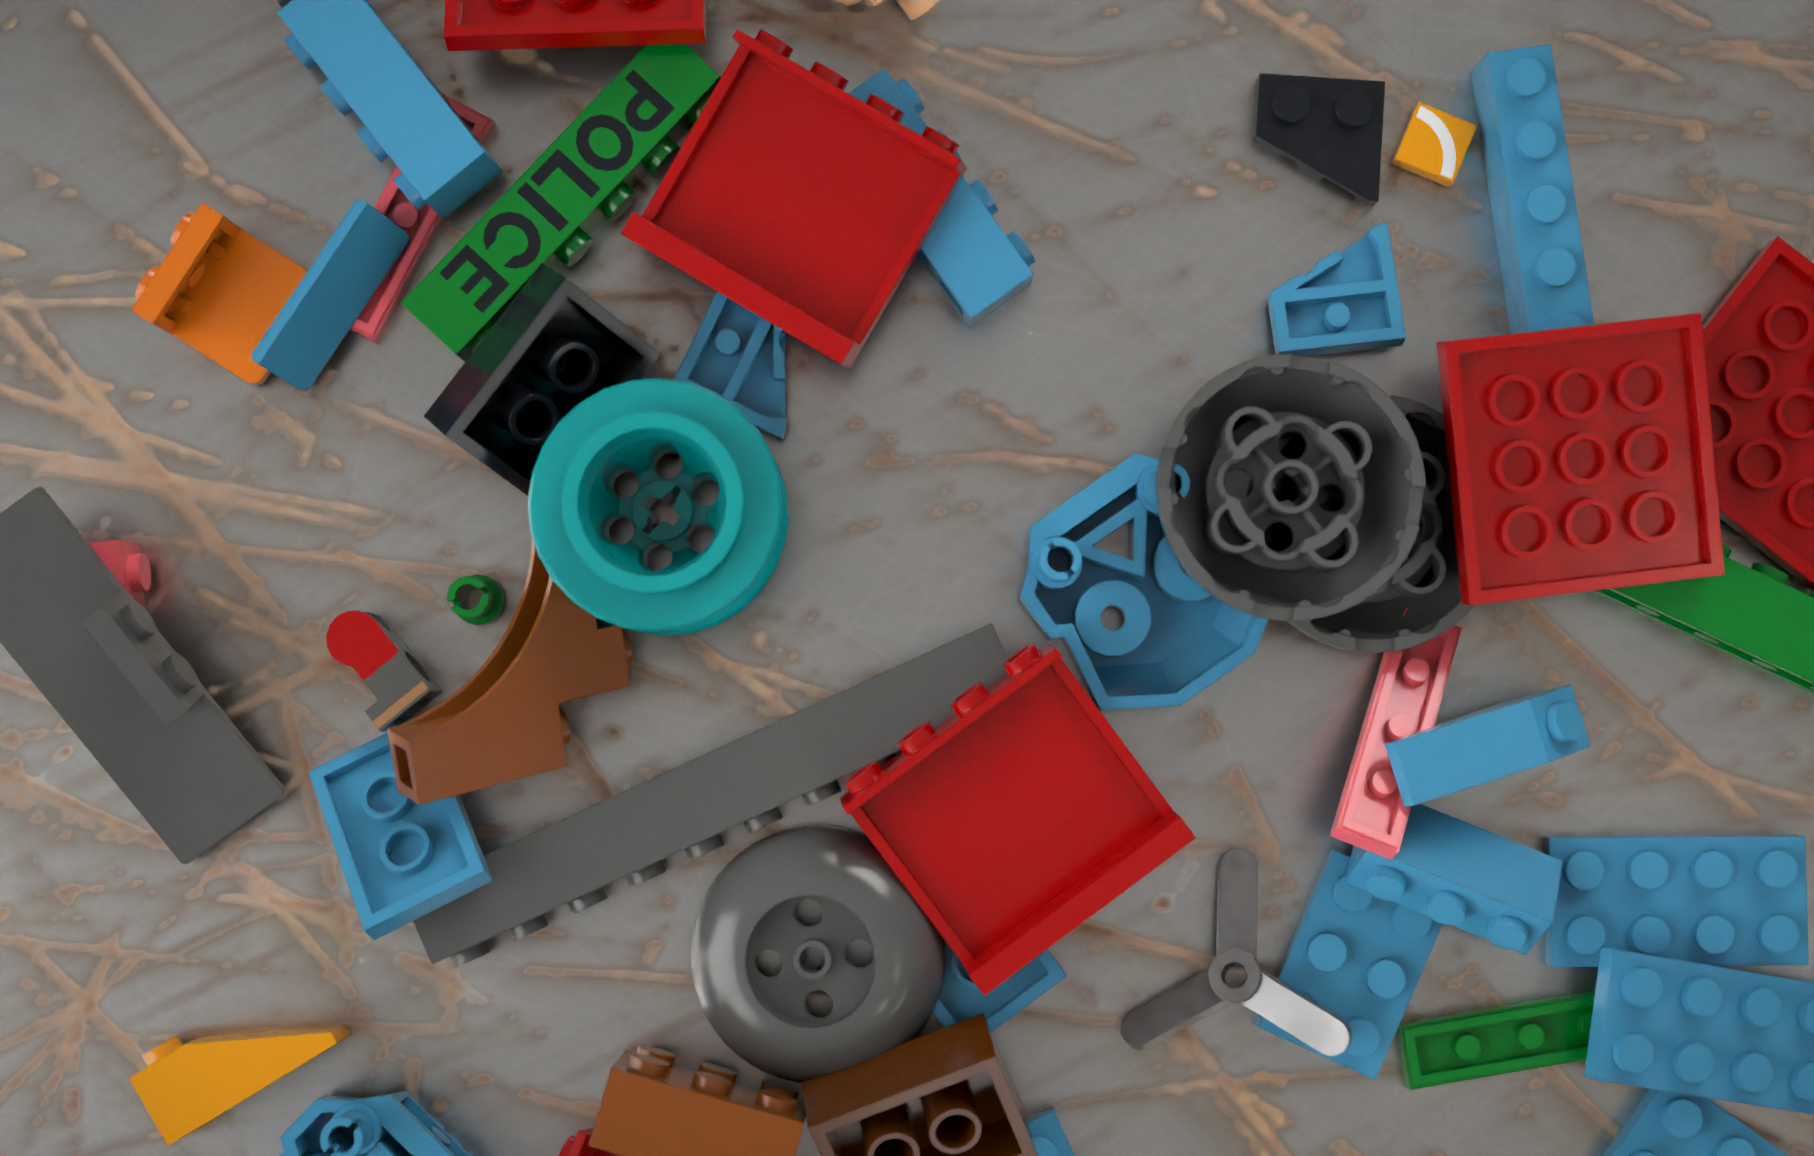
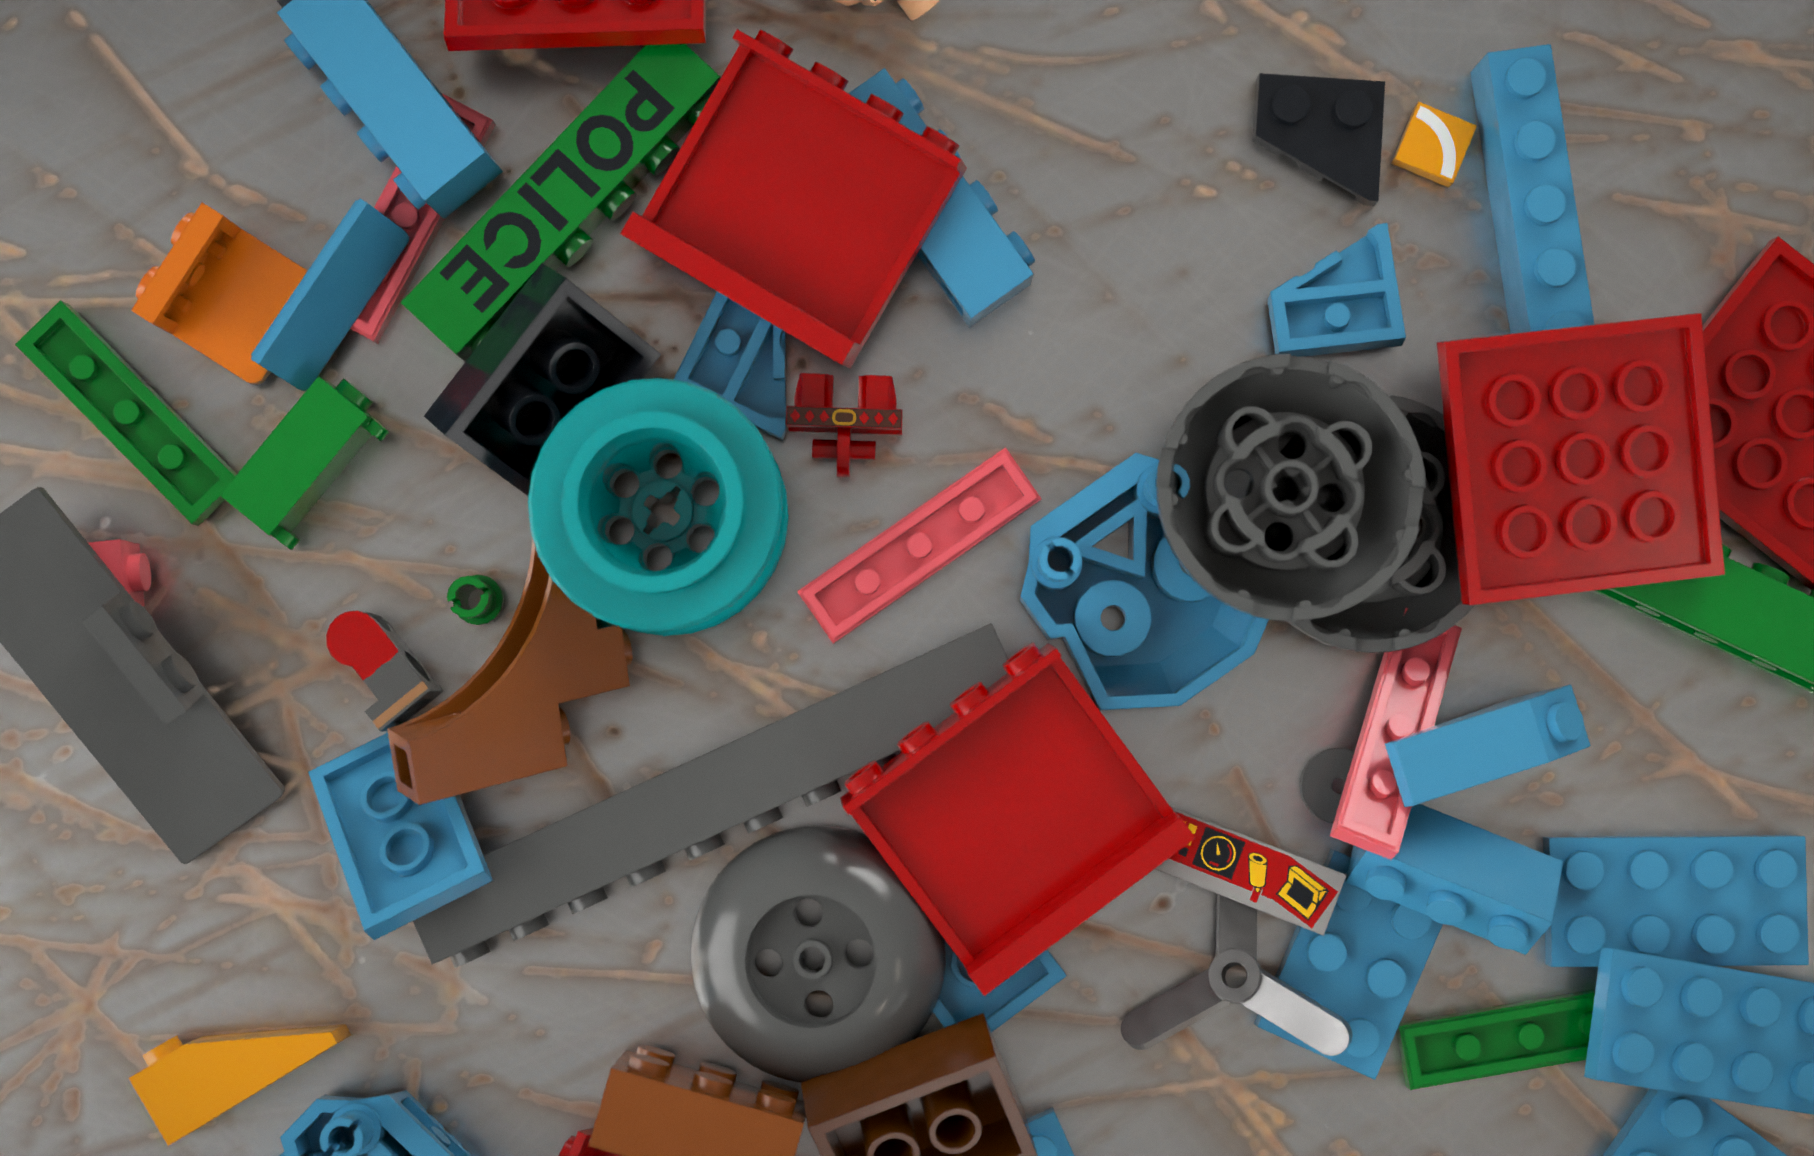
none -> green plate [15,300,237,526]
none -> green brick [220,376,390,550]
none -> red hips [786,373,903,477]
none -> coral tile [797,447,1042,644]
none -> tile [1155,806,1347,936]
none -> dark grey wheel [1300,748,1355,823]

